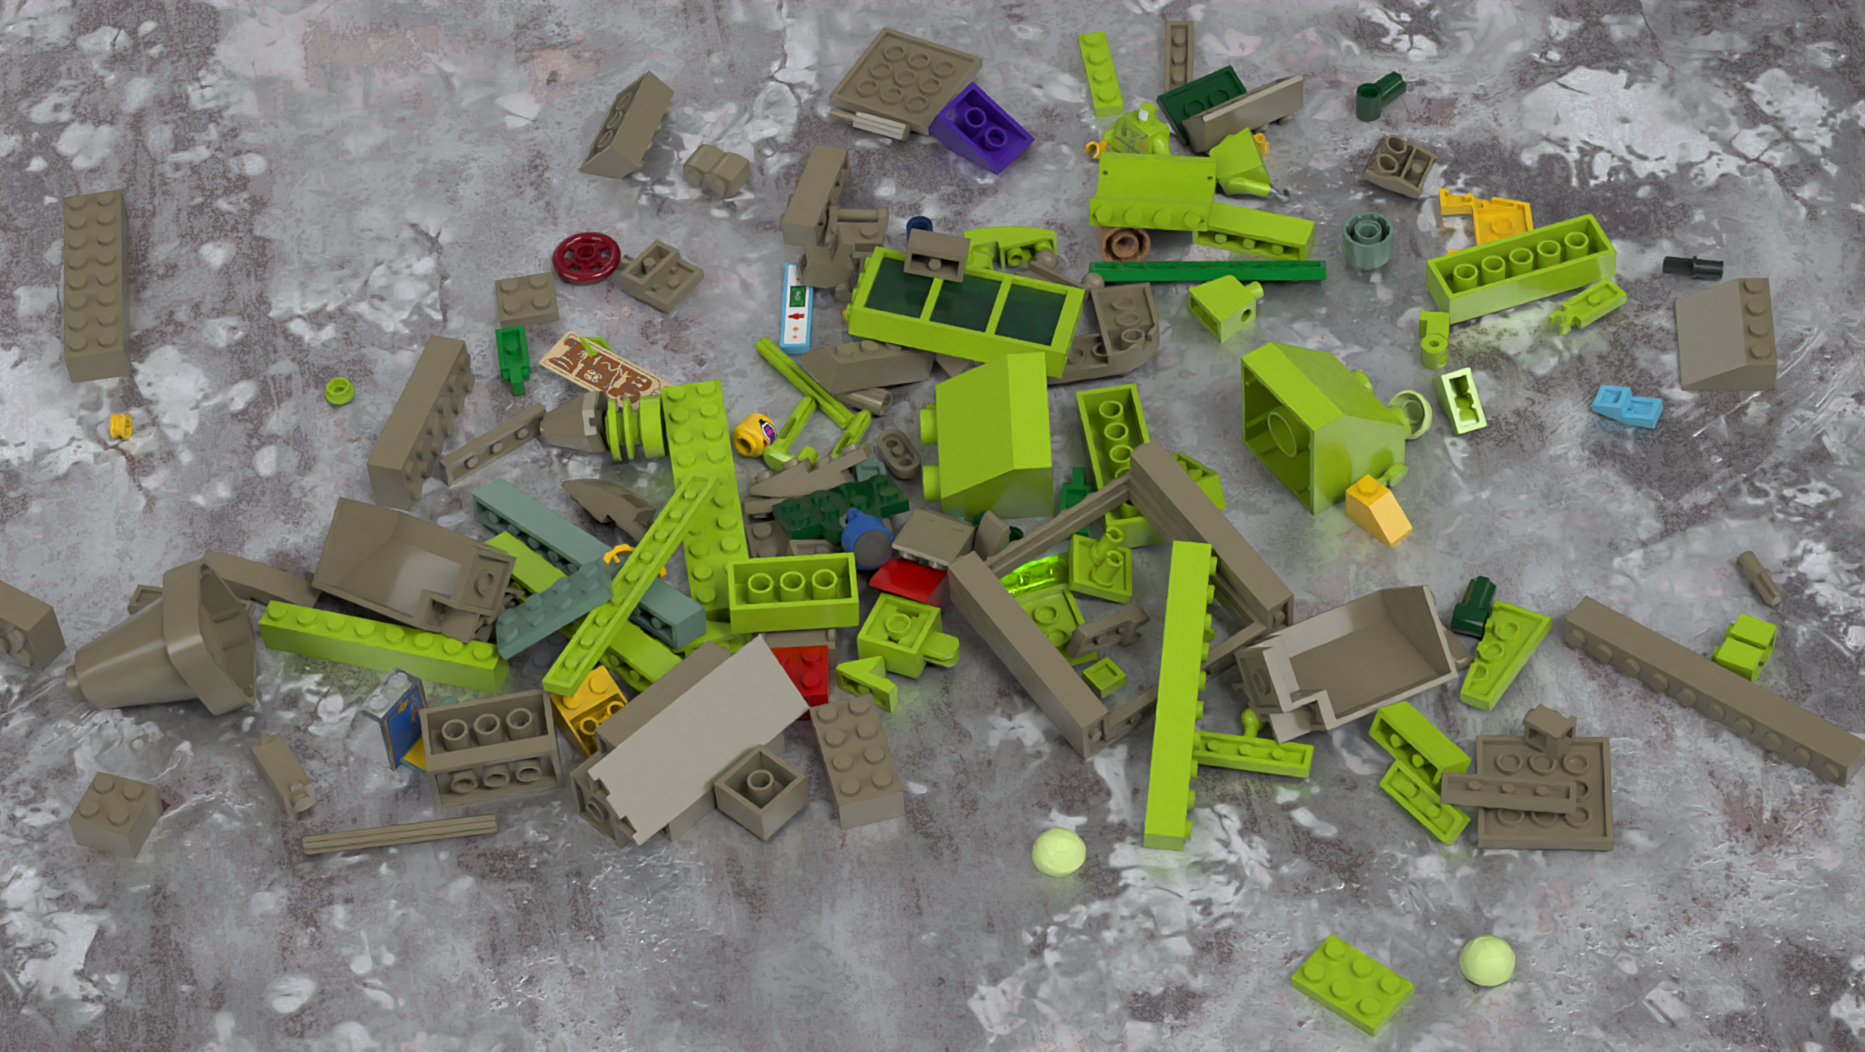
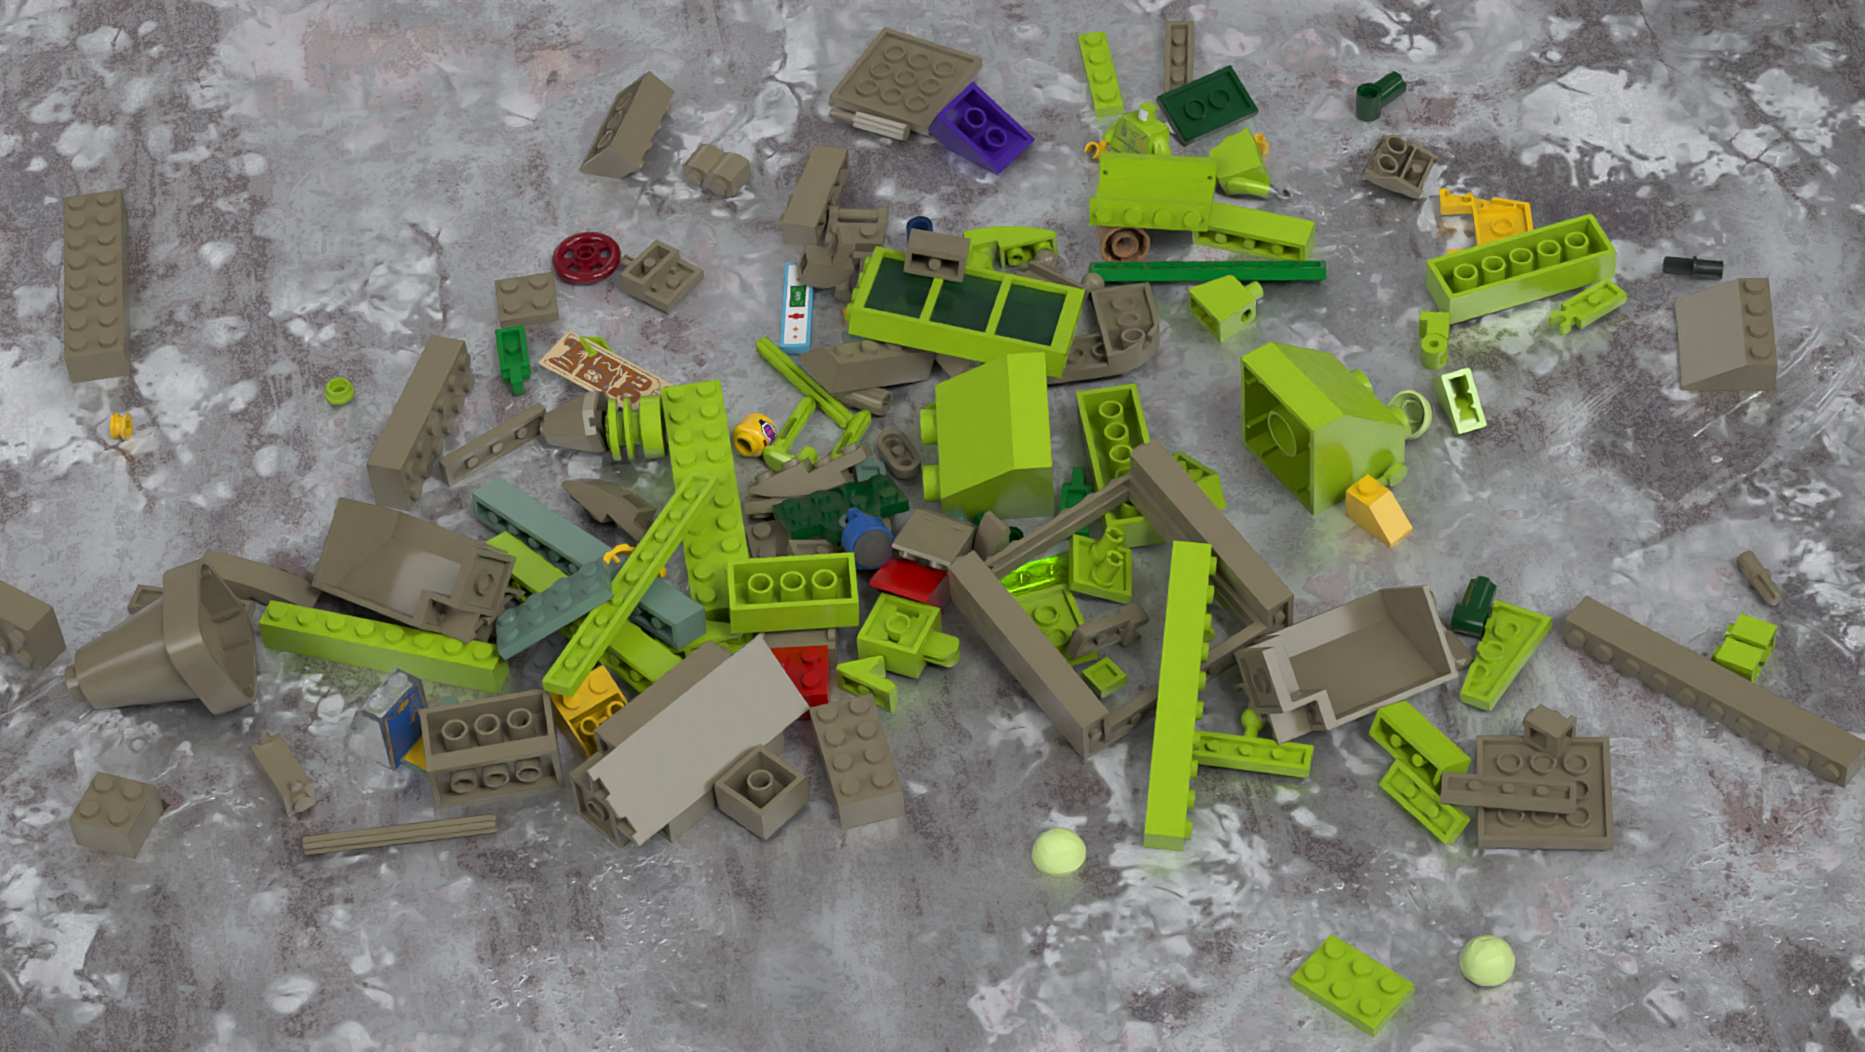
dark tan slope [1182,74,1304,155] -> none
sand green piece [1342,212,1394,271] -> none
medium azure slope [1592,385,1664,429] -> none

